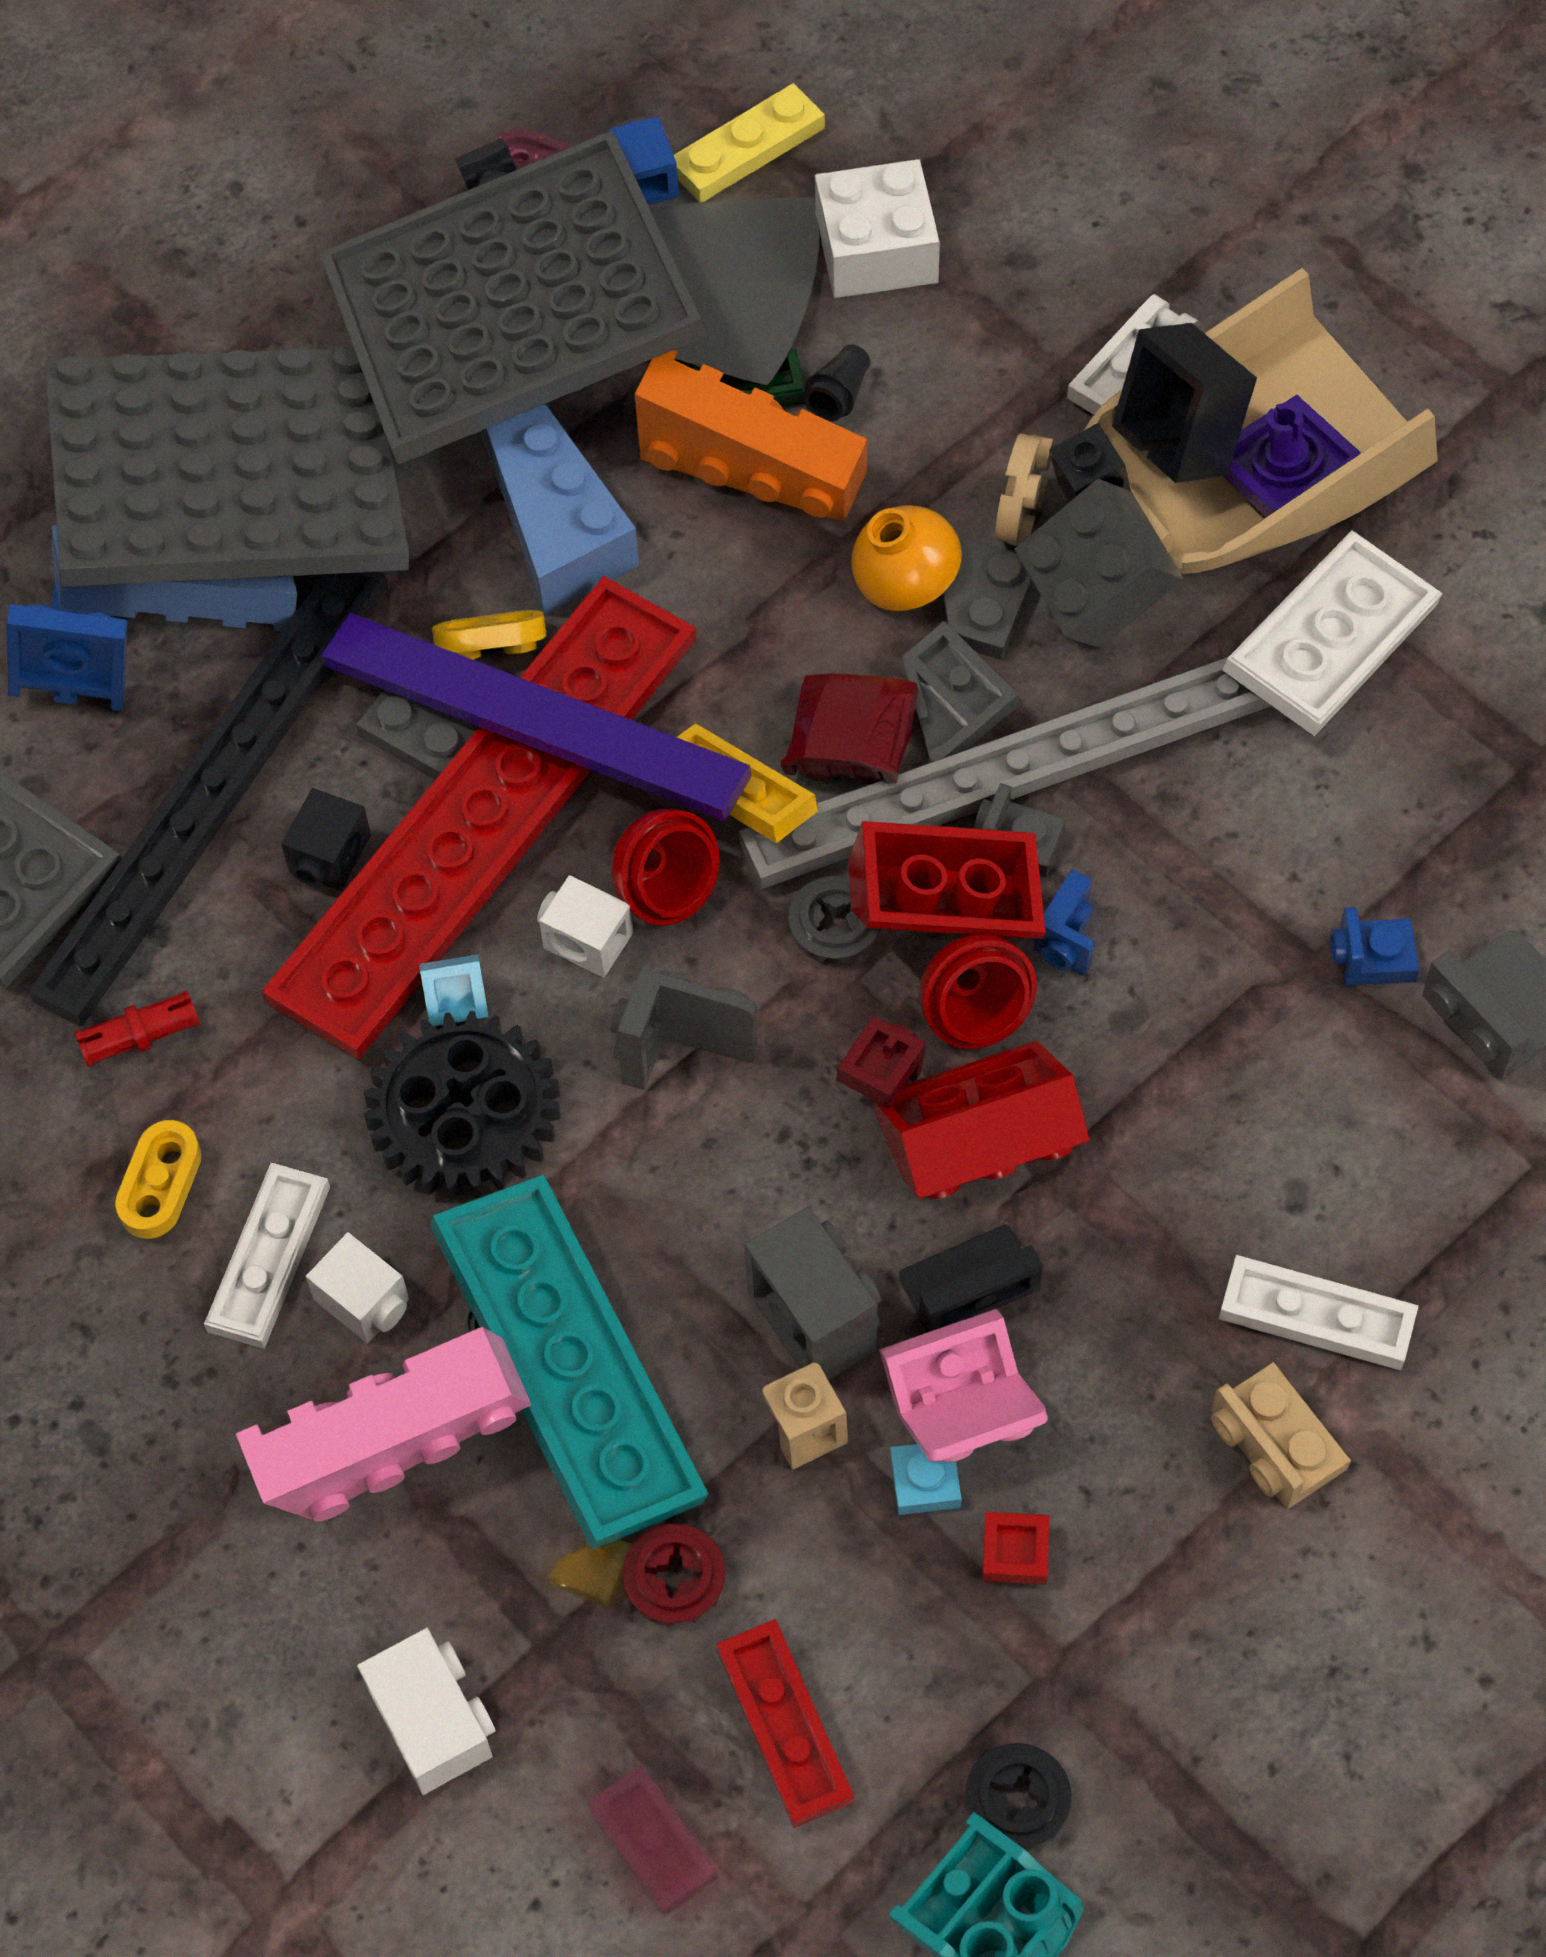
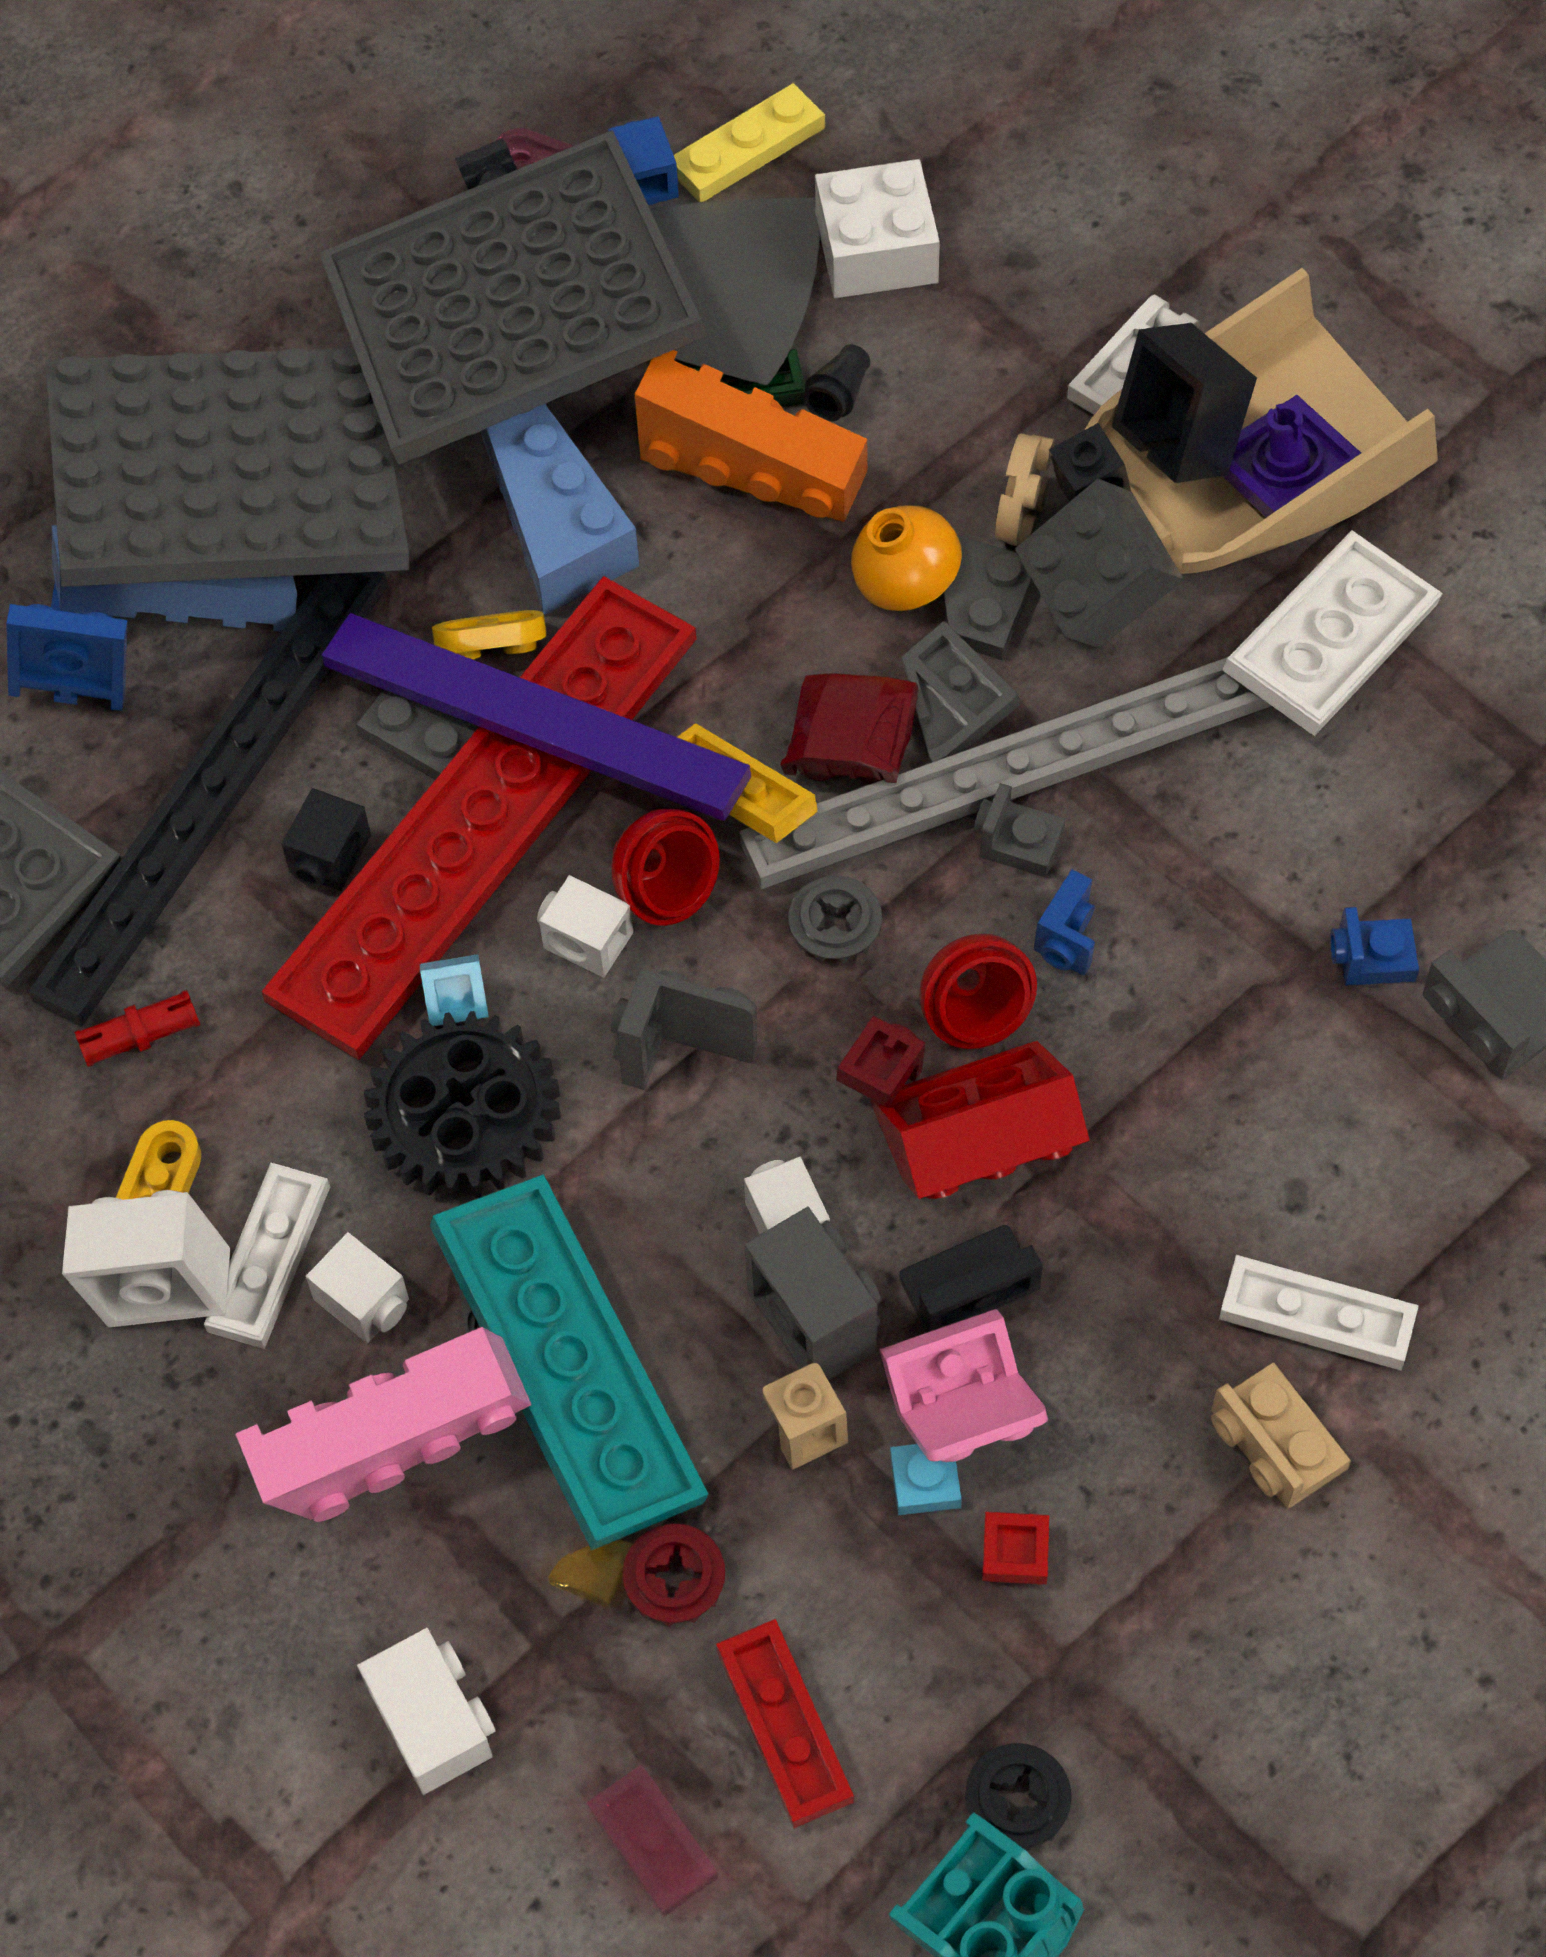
red slope [848,821,1046,939] -> none
none -> white brick [62,1190,230,1328]
none -> white brick [744,1157,830,1234]

